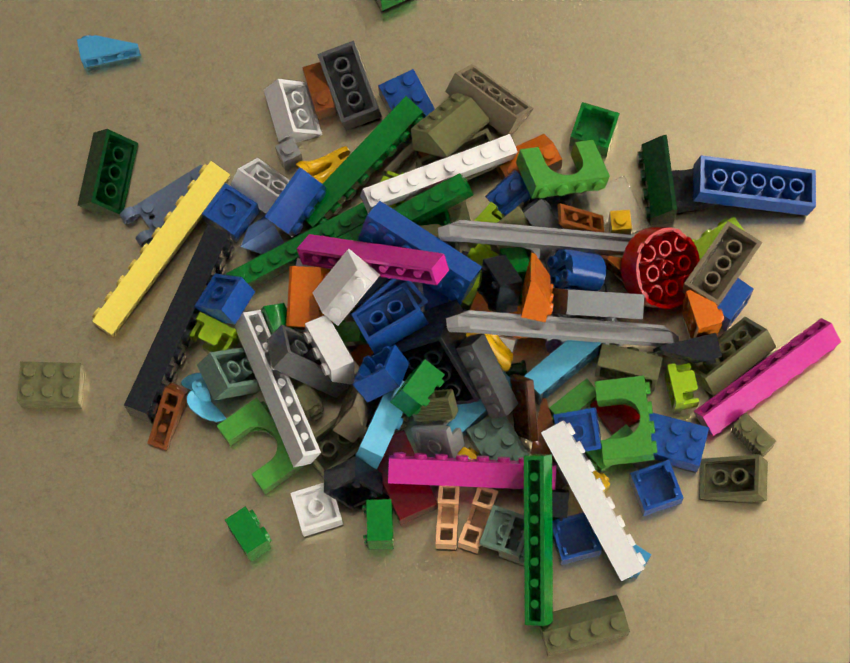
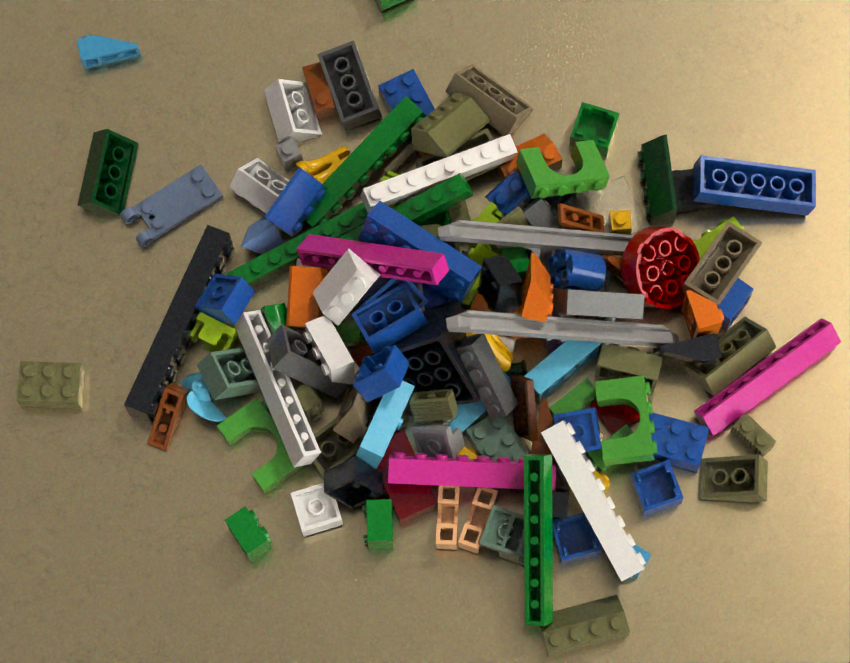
light yellow brick [92,161,231,337] -> none
blue container [202,183,259,243] -> none
green container [390,359,445,417] -> none
lime panel [664,363,699,414] -> none

